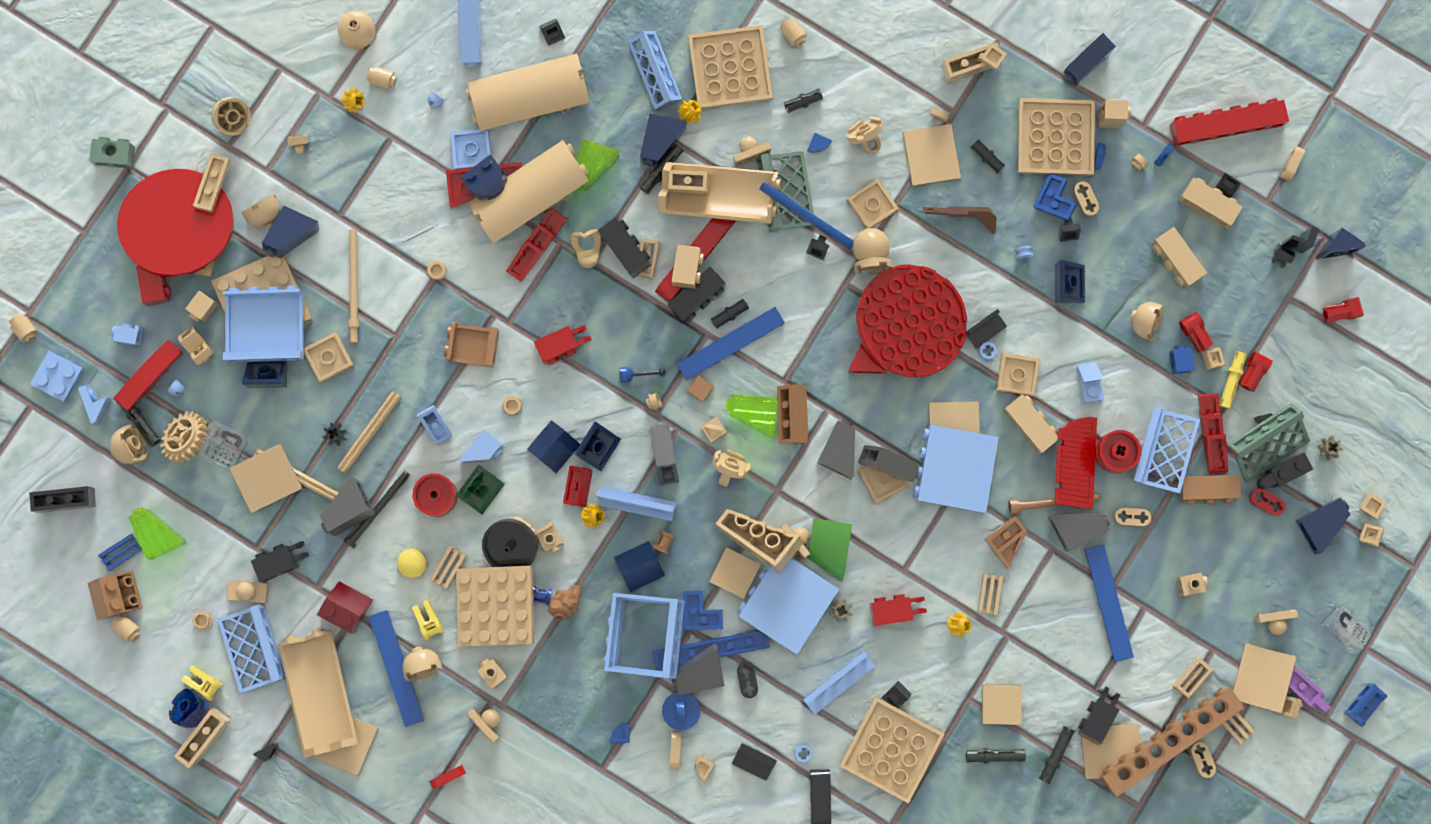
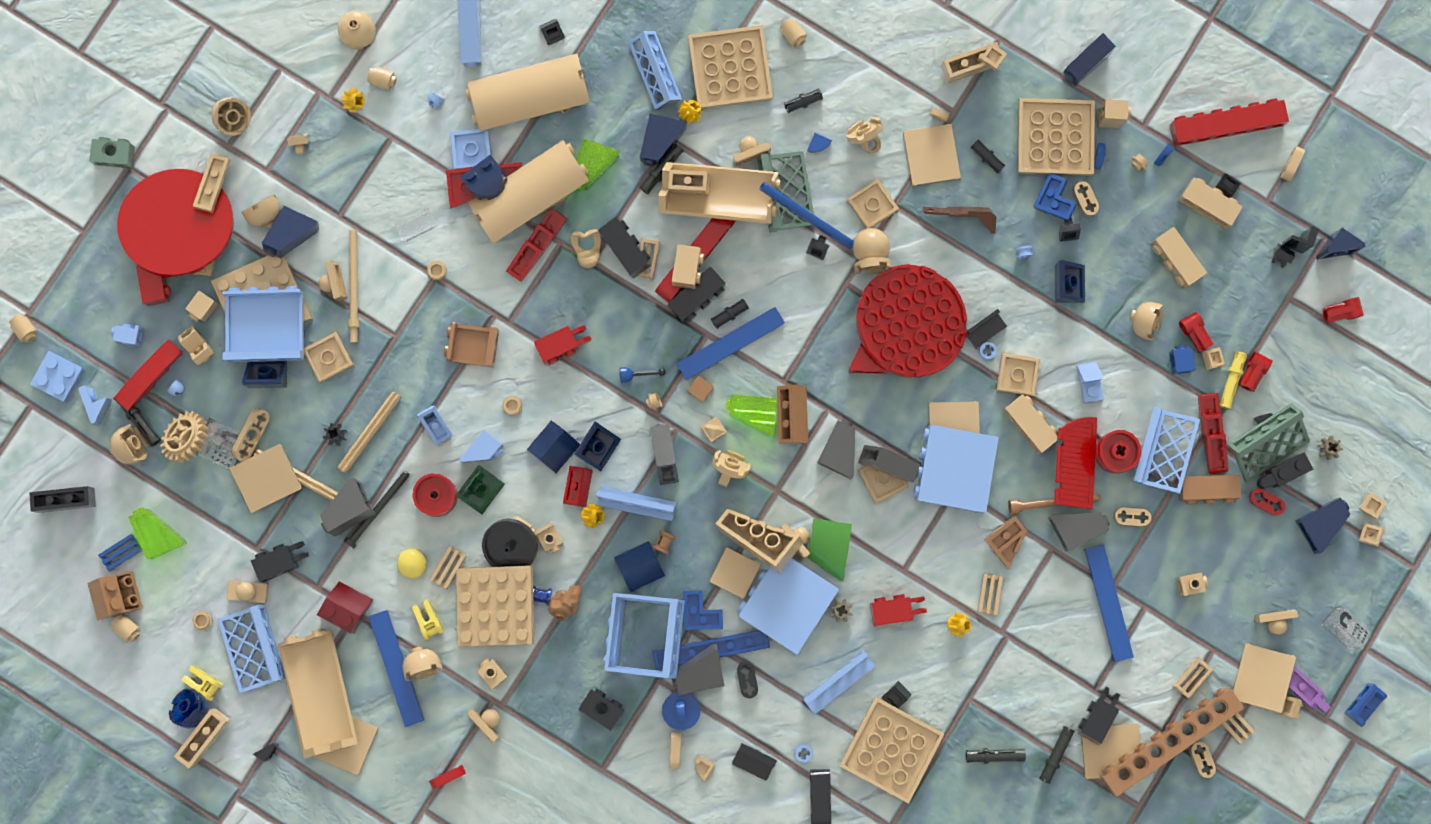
blue tile [610,723,630,743] -> none
tan tile [982,684,1022,725] -> none
none -> tan beam [232,408,270,461]
none -> tan tile [318,260,347,301]
none -> black brick [578,688,624,731]

